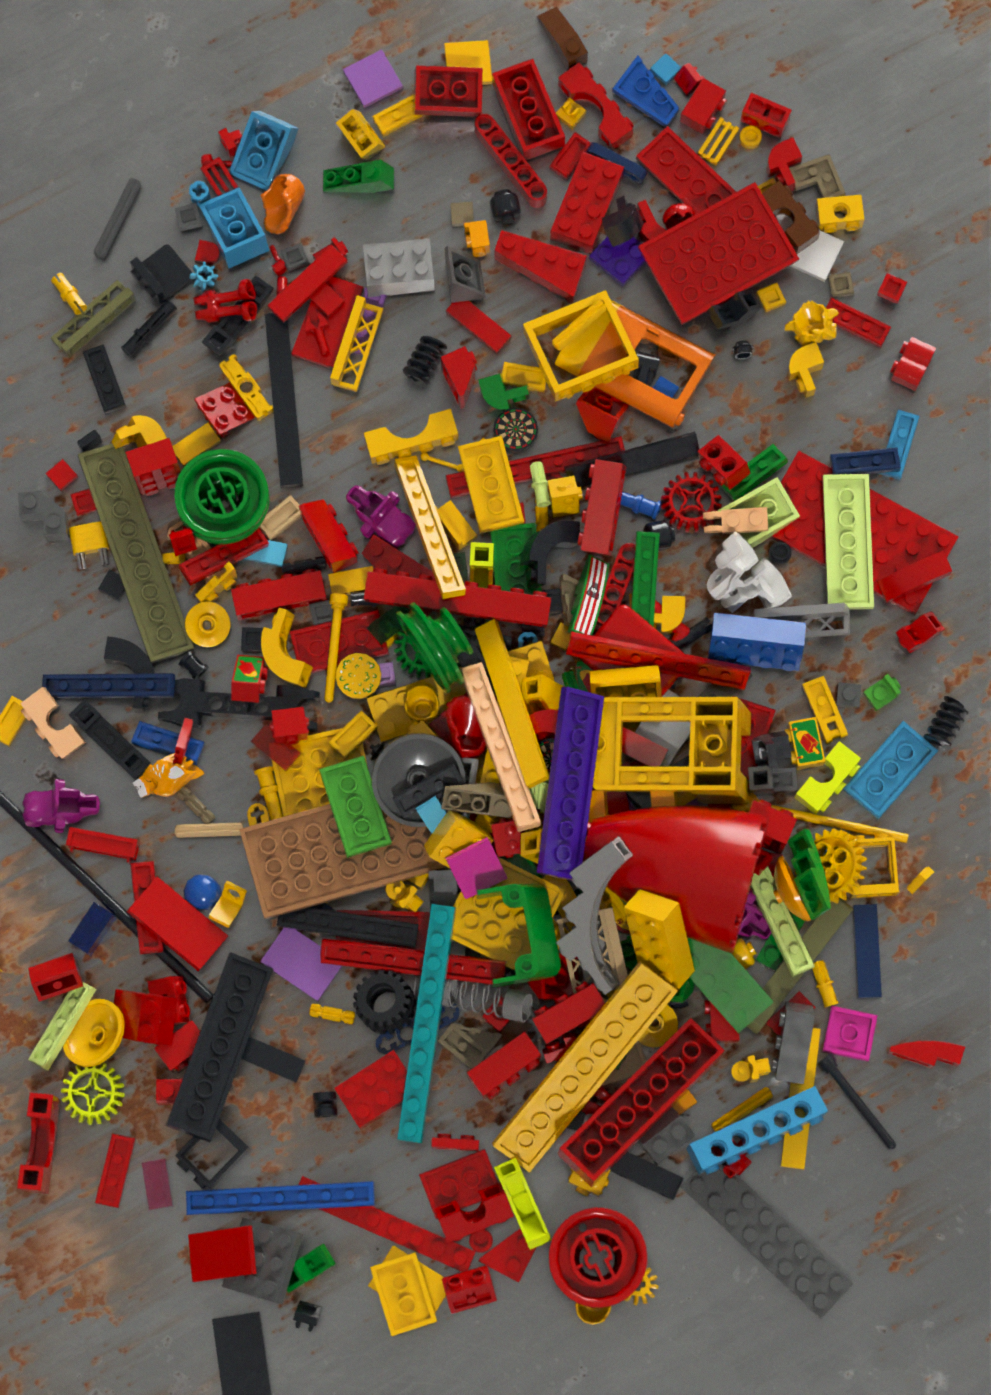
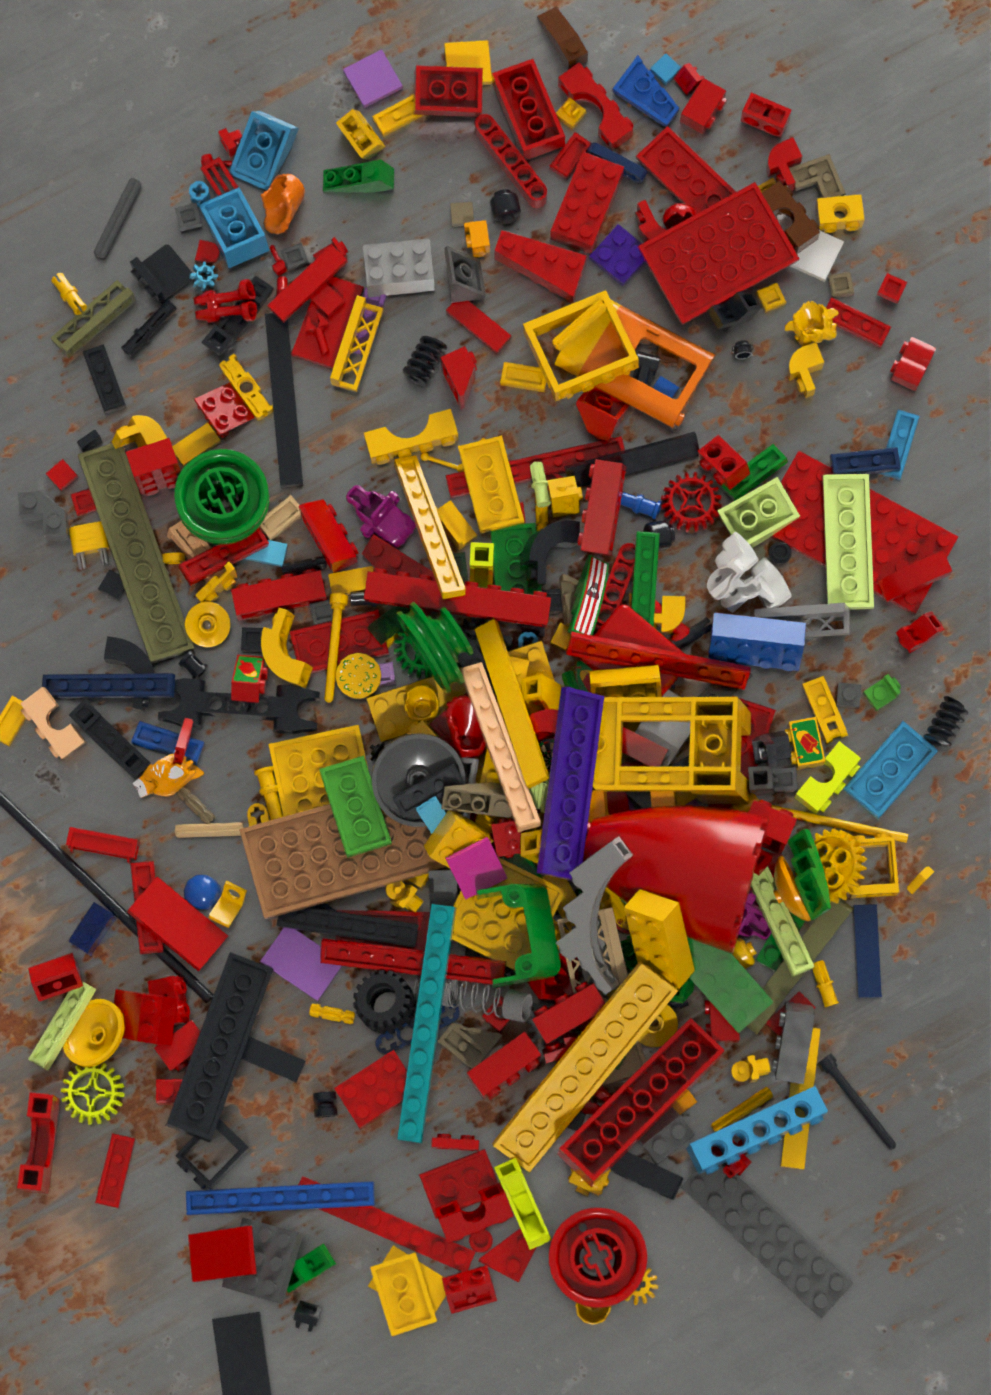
magenta piece [22,779,100,833] -> none
clear pink plate [142,1159,173,1210] -> none
red tile [169,526,197,556] -> none
clear red tile [251,724,301,772] -> none
red head [269,707,309,745] -> none
yellow tile [329,710,378,759] -> none
green brick [478,373,530,410] -> none
black tile [493,407,538,452] -> none
black brick [602,196,644,247] -> none
yellow tile [698,117,740,166] -> none
light nougat hinge [703,507,768,534] -> none
yellow tile [739,126,762,149] -> none
dark pink tile [822,1006,878,1062] -> none
red slope [887,1041,965,1068] -> none

